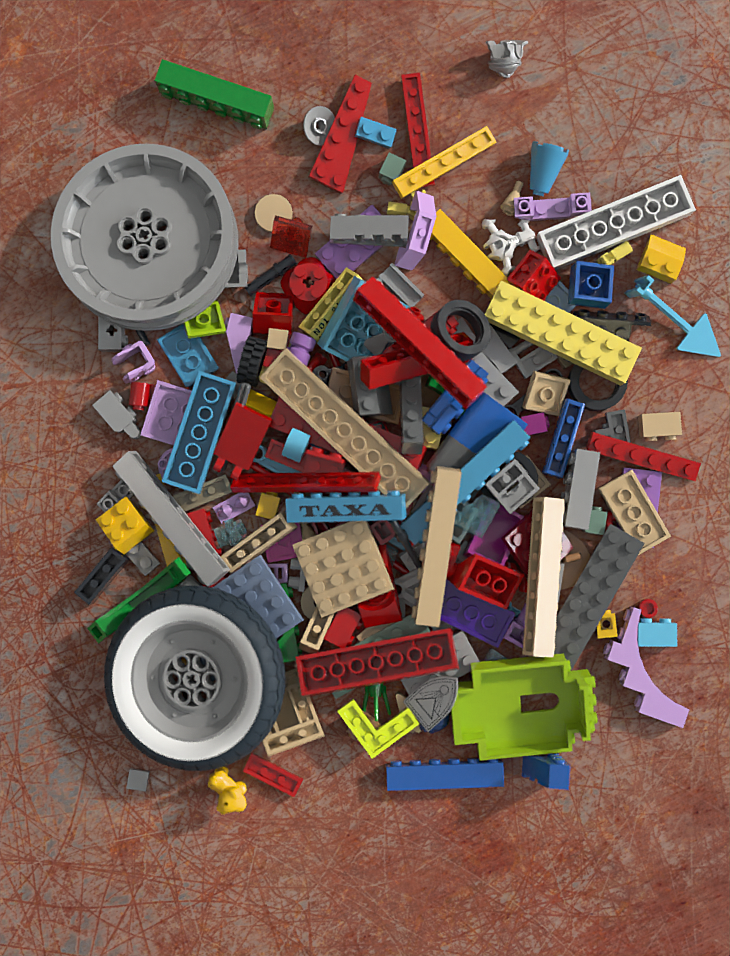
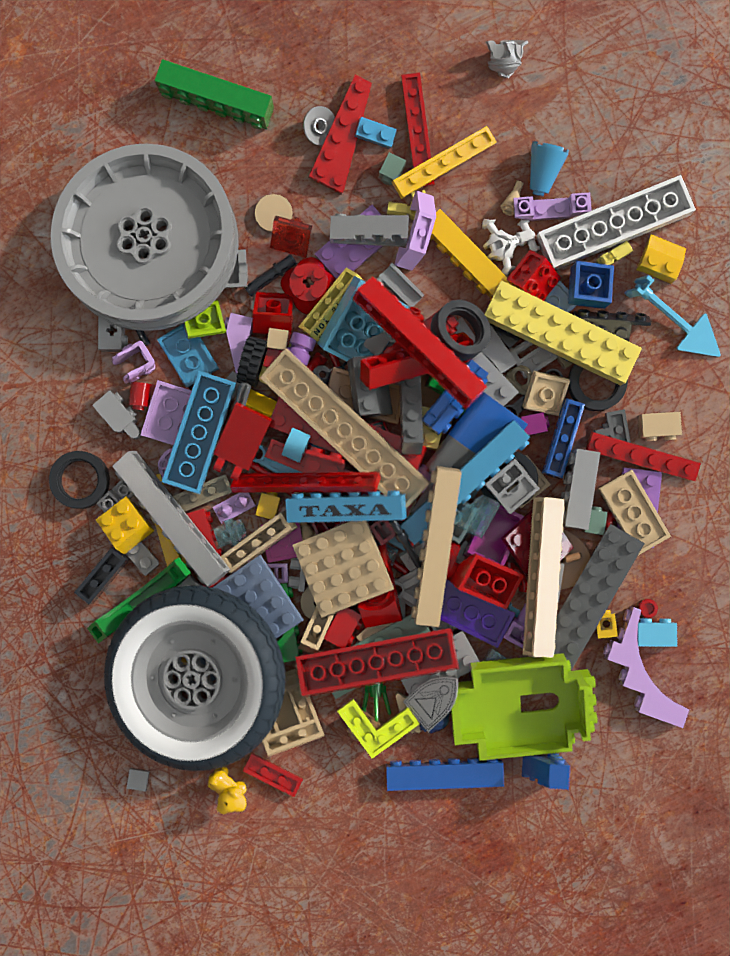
none -> black tyre [49,451,110,509]
none -> dark tan piece [506,365,532,395]

